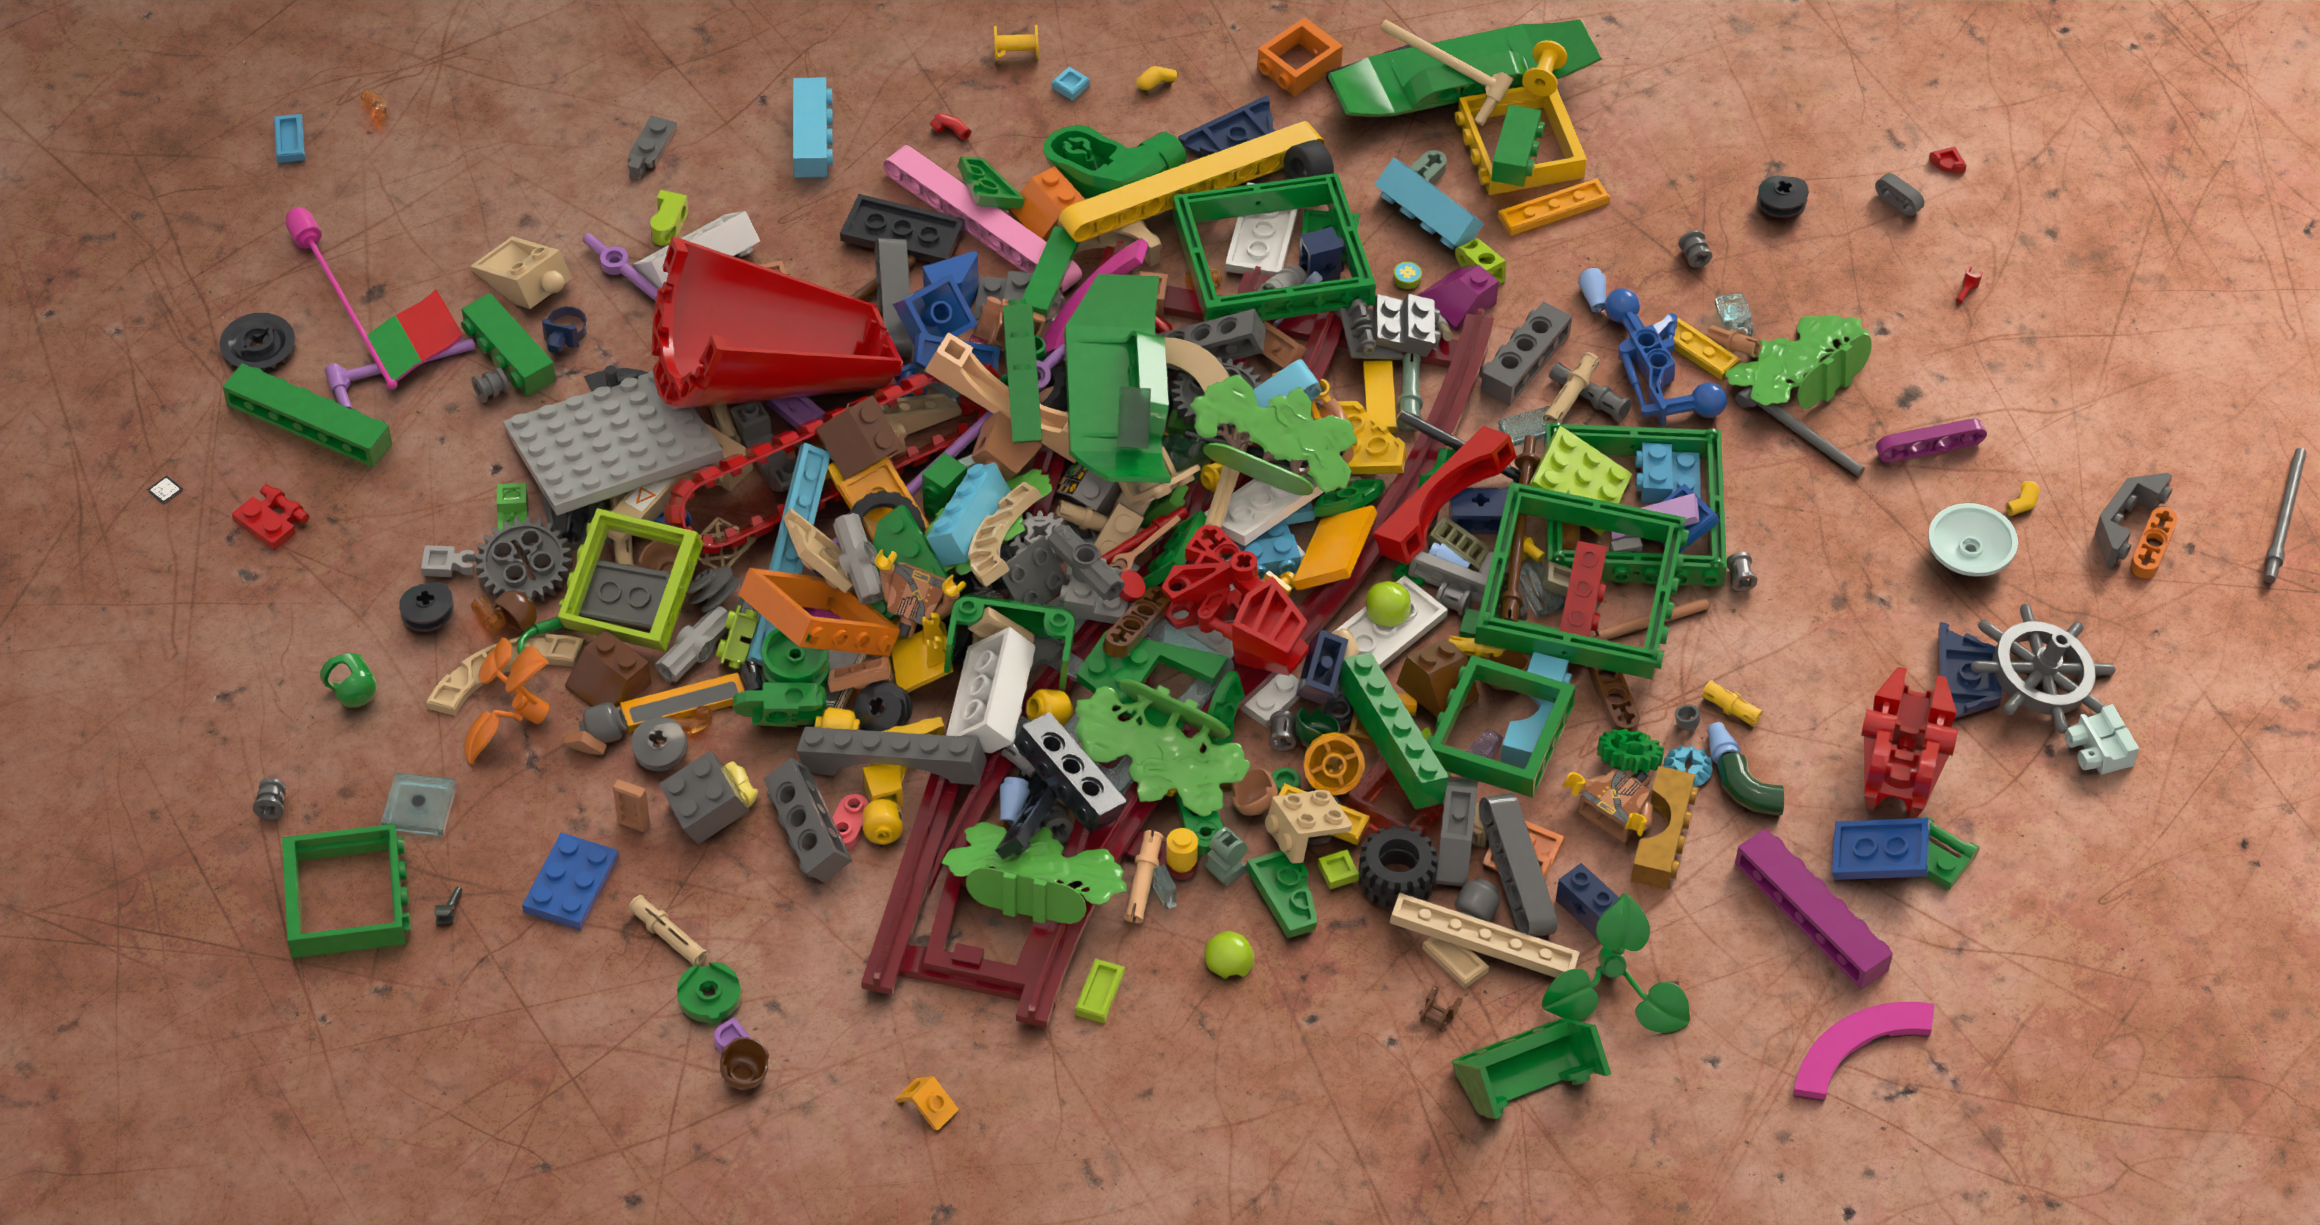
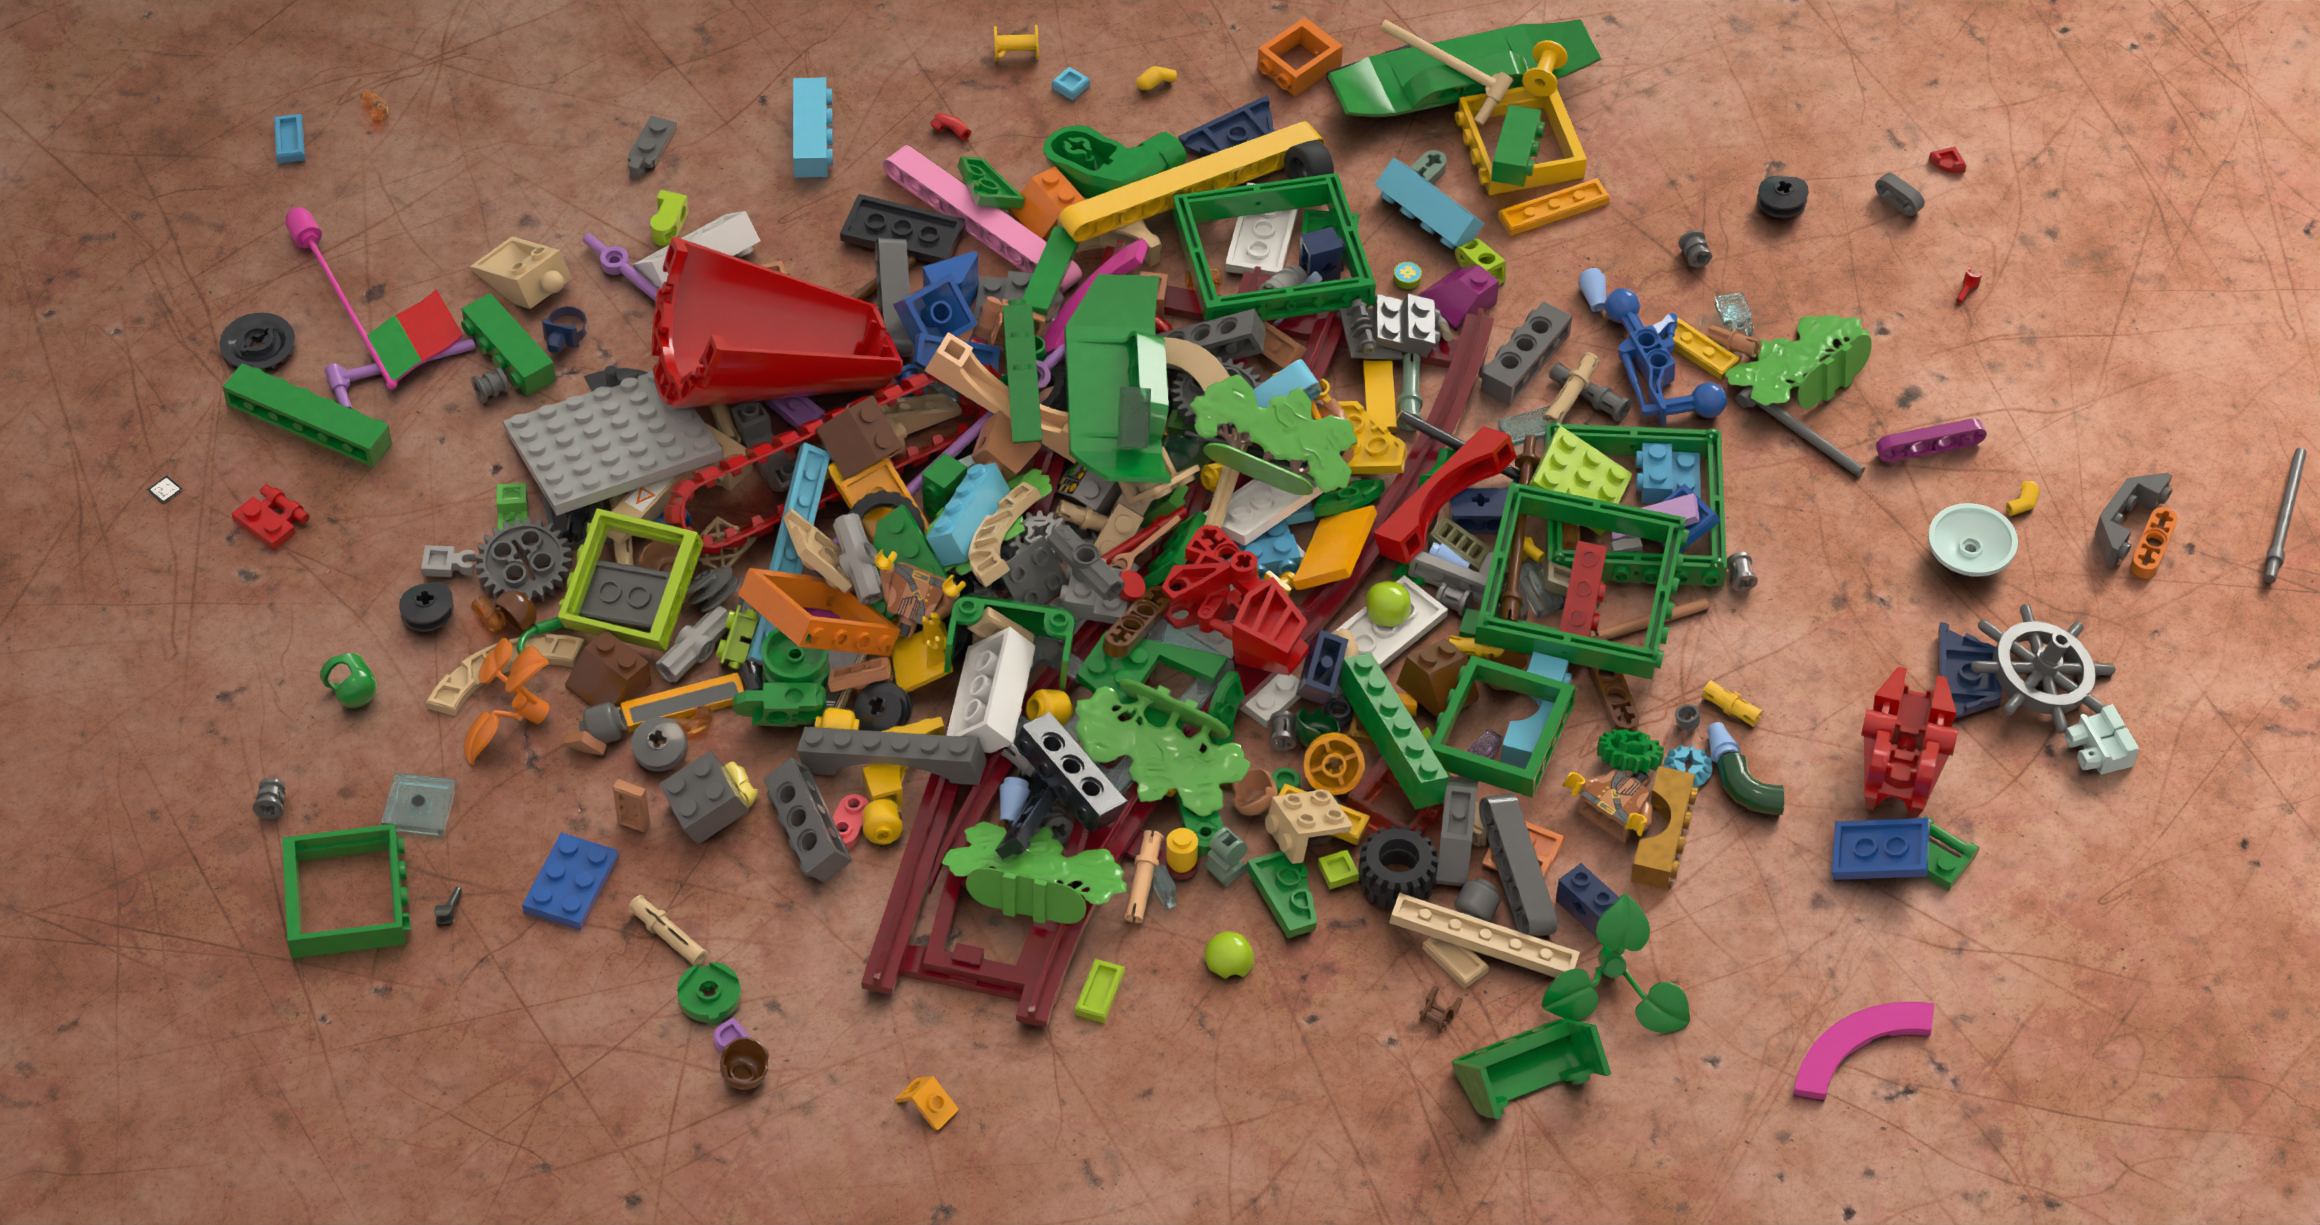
magenta brick [1735,828,1893,990] -> none

